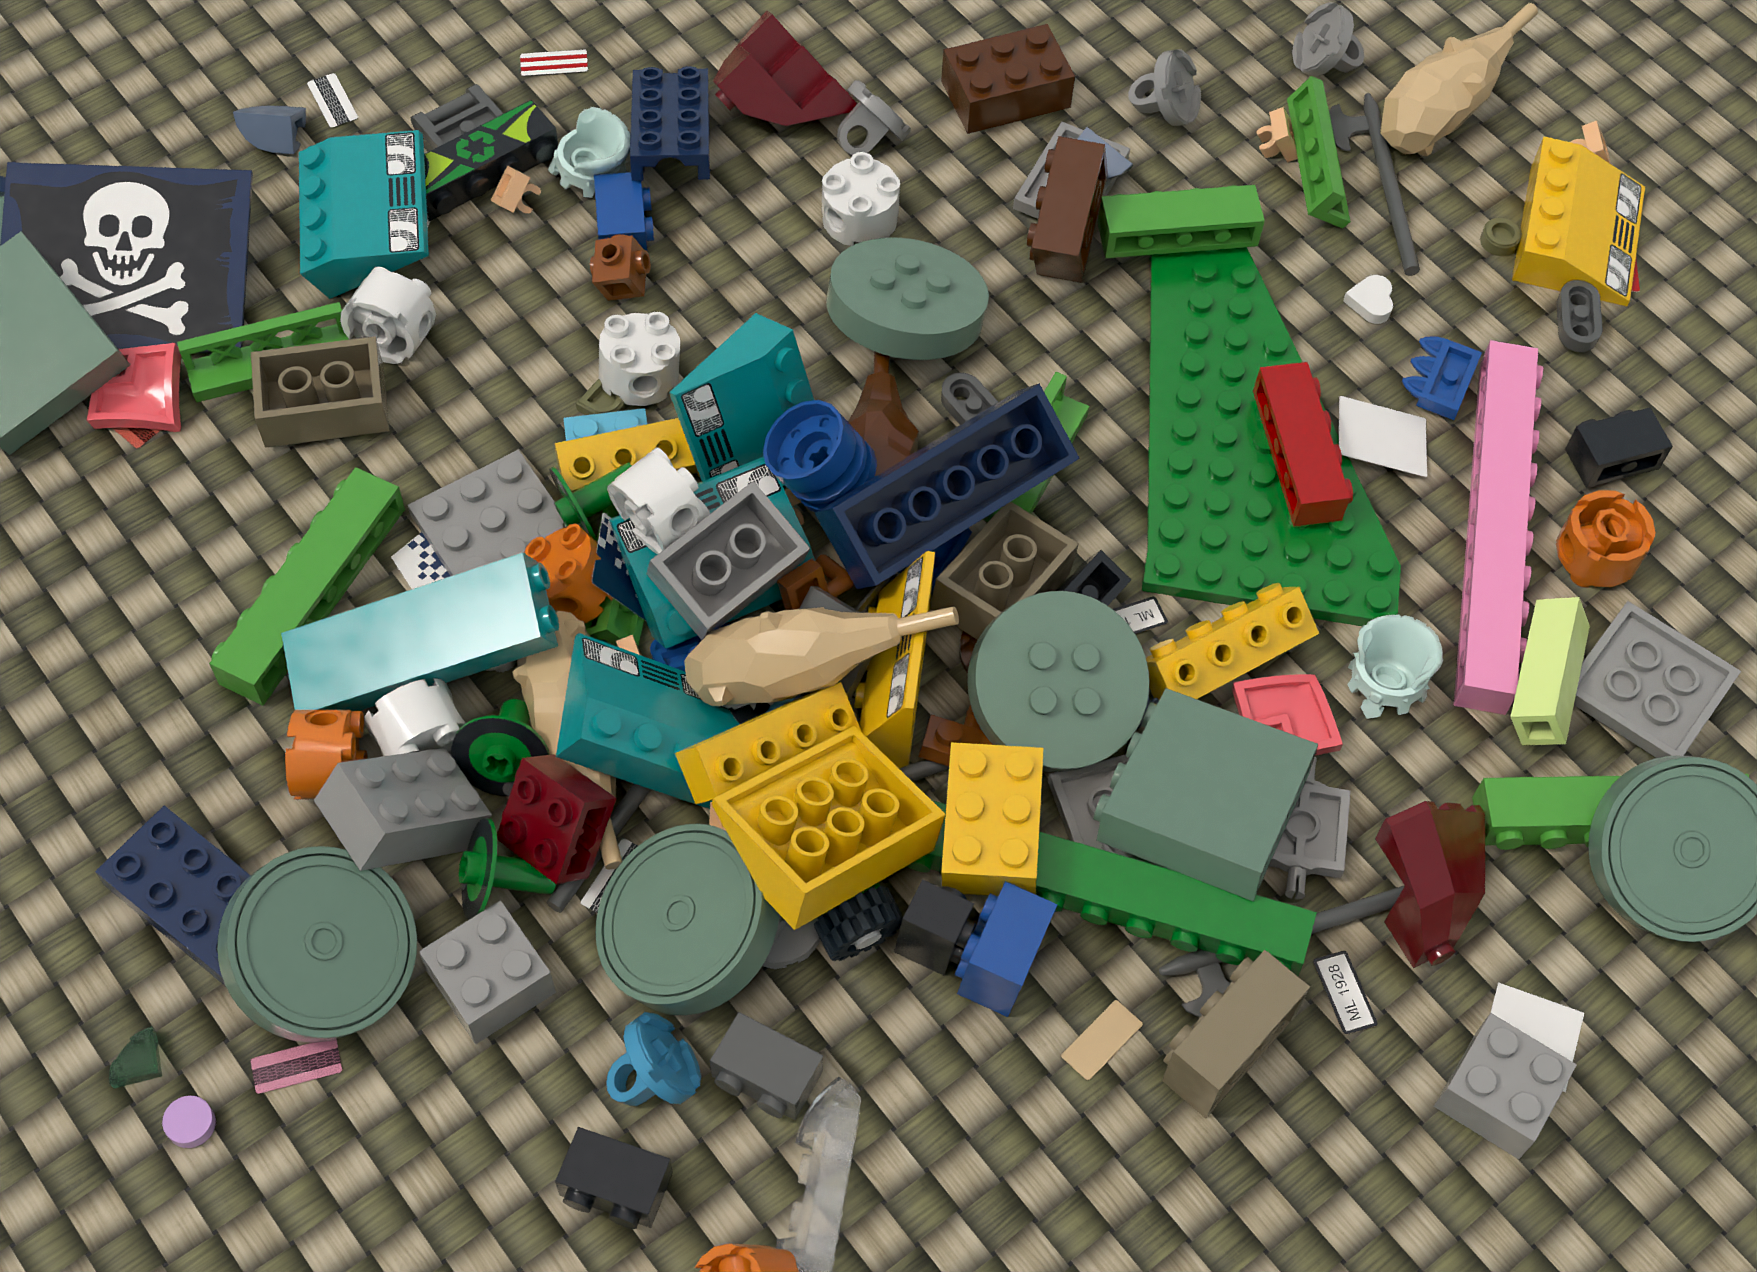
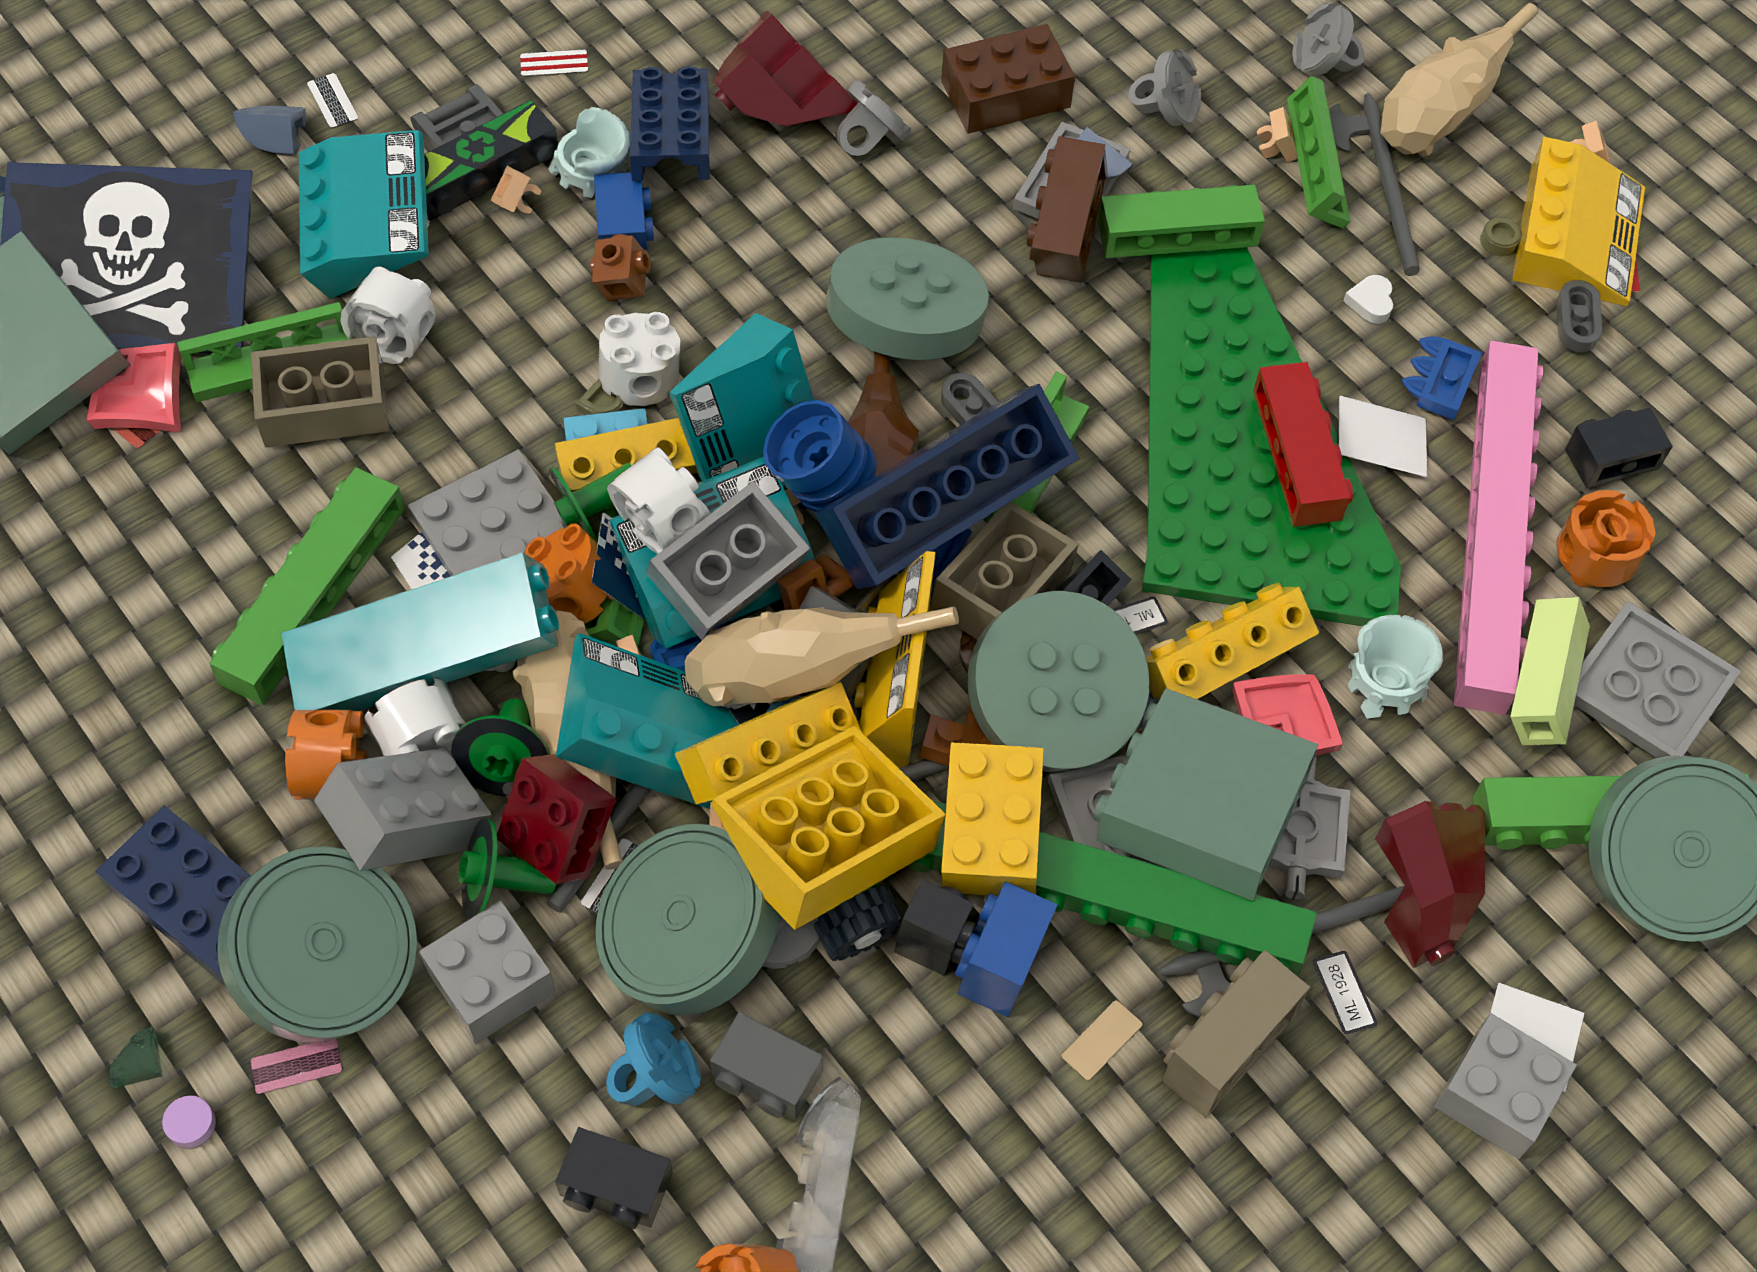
white brick [822,152,900,246] -> none

